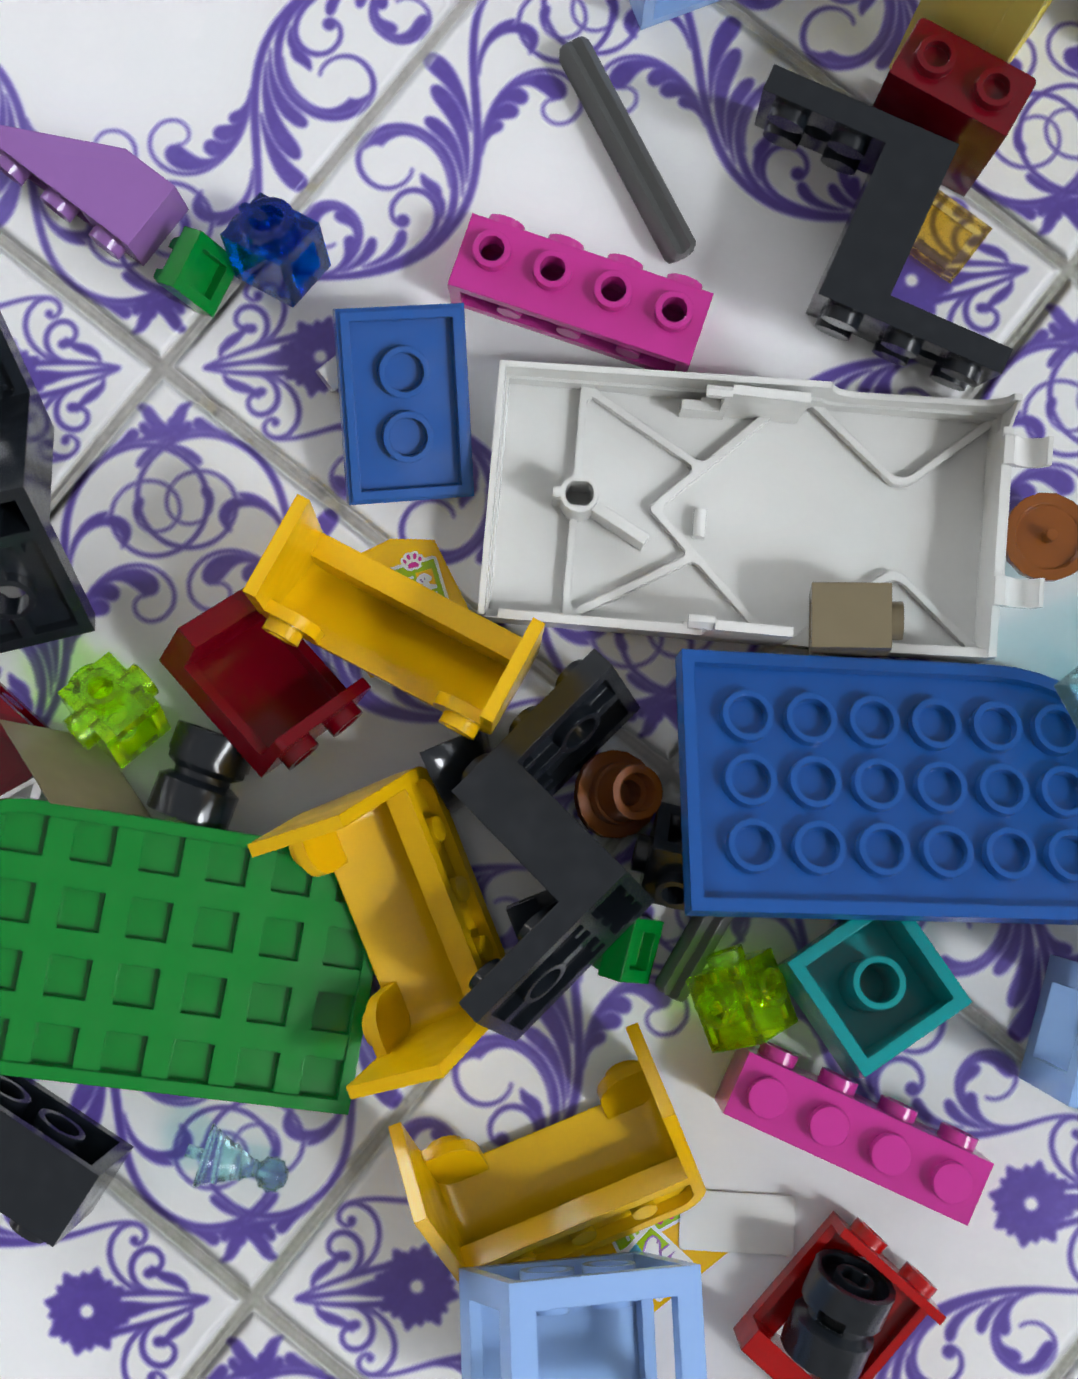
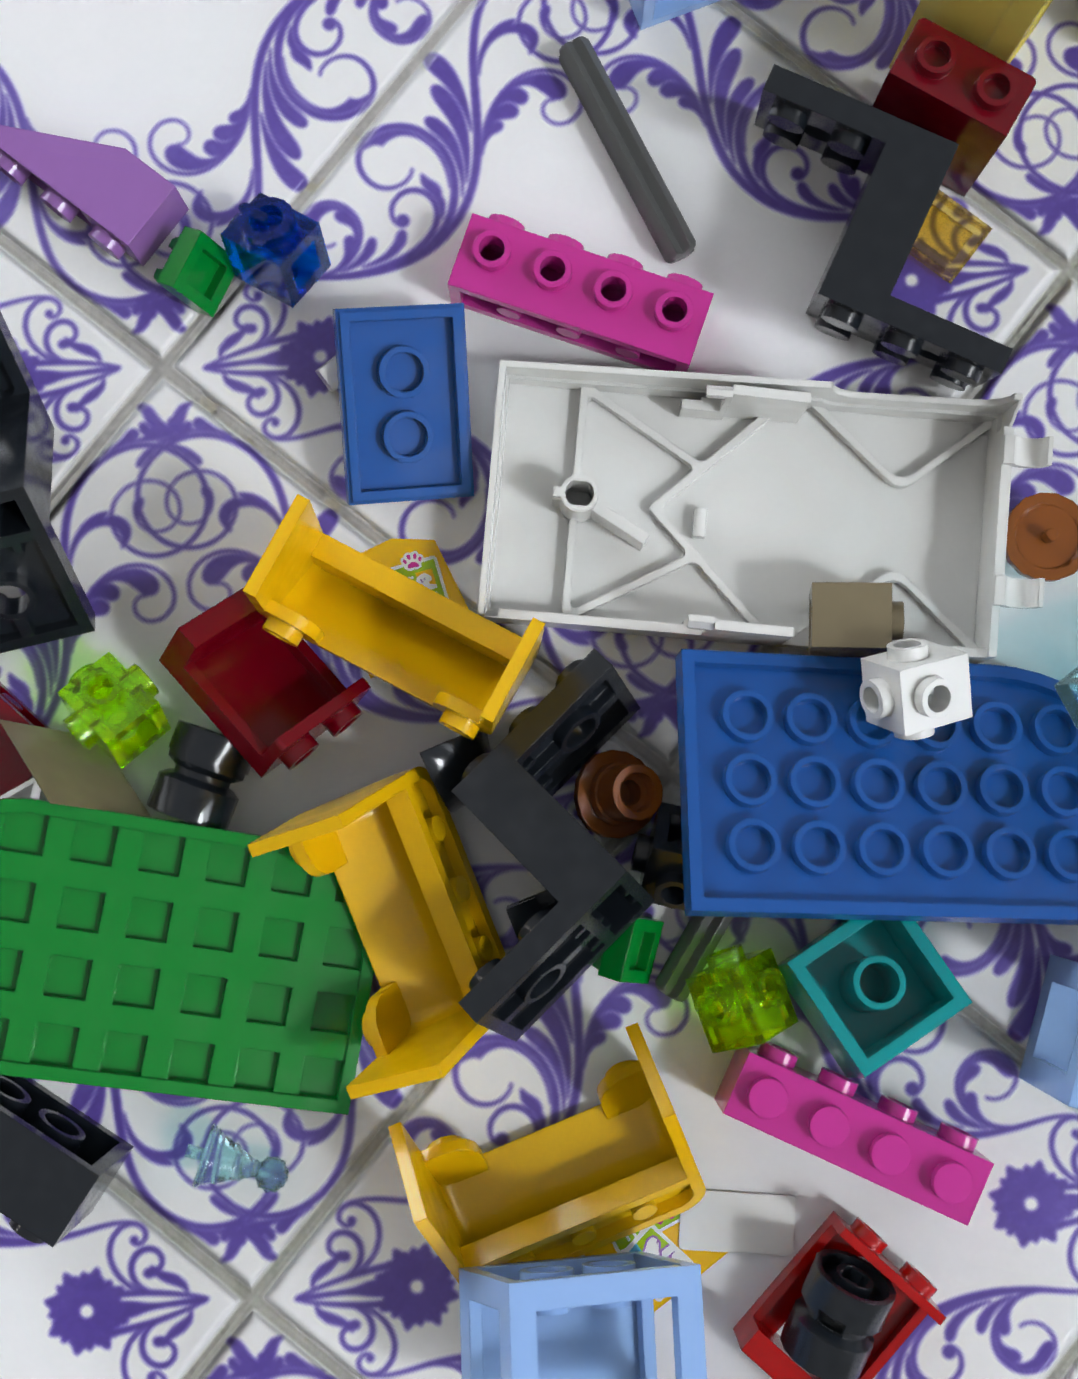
none -> white brick [859,638,973,740]

